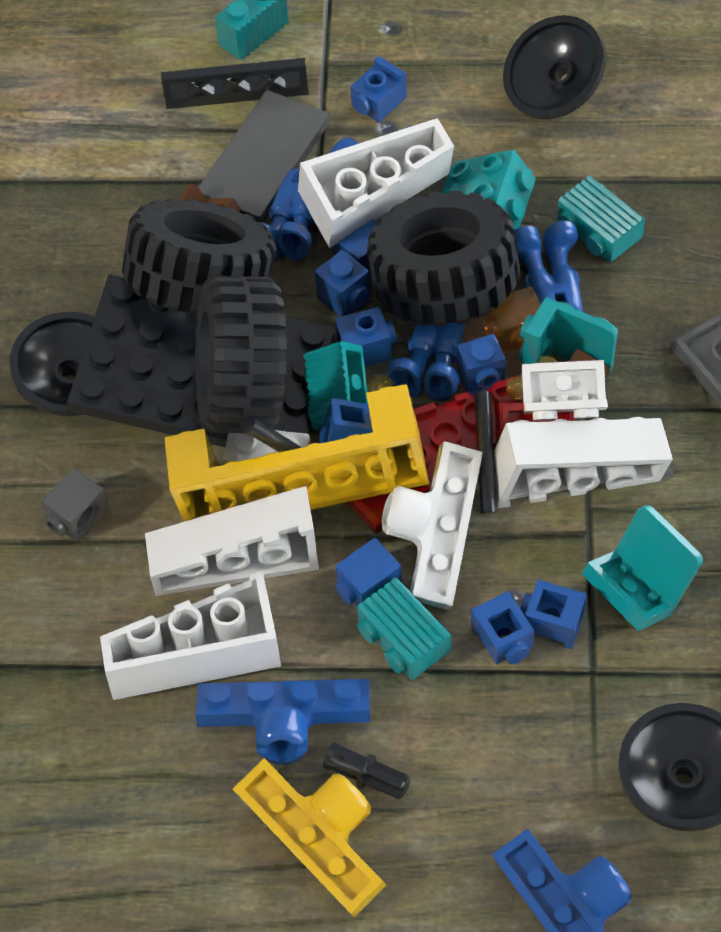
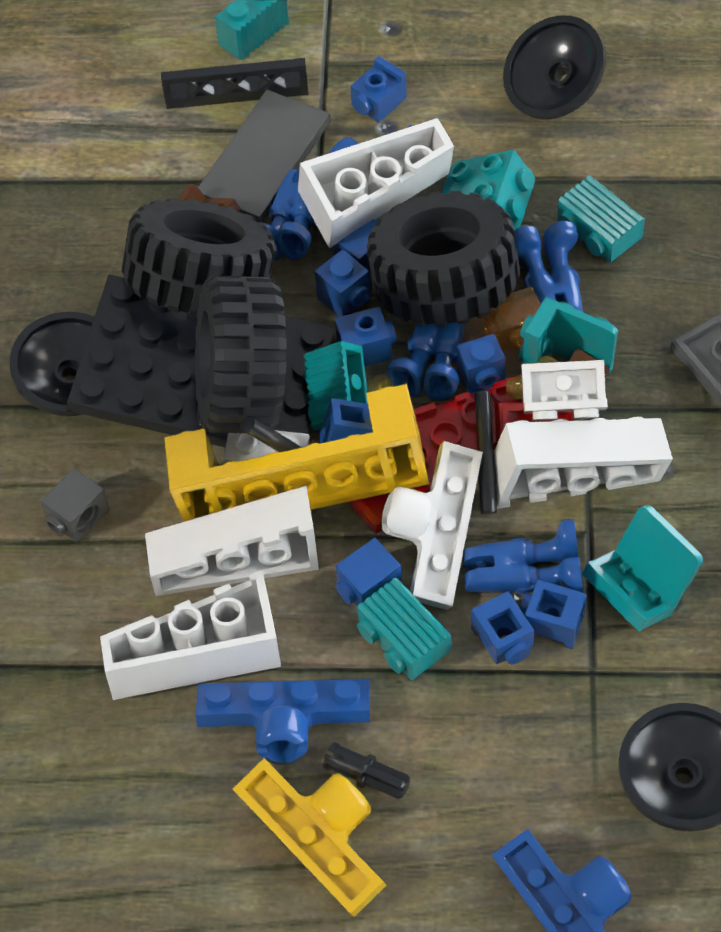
none -> blue piece [462,519,583,595]

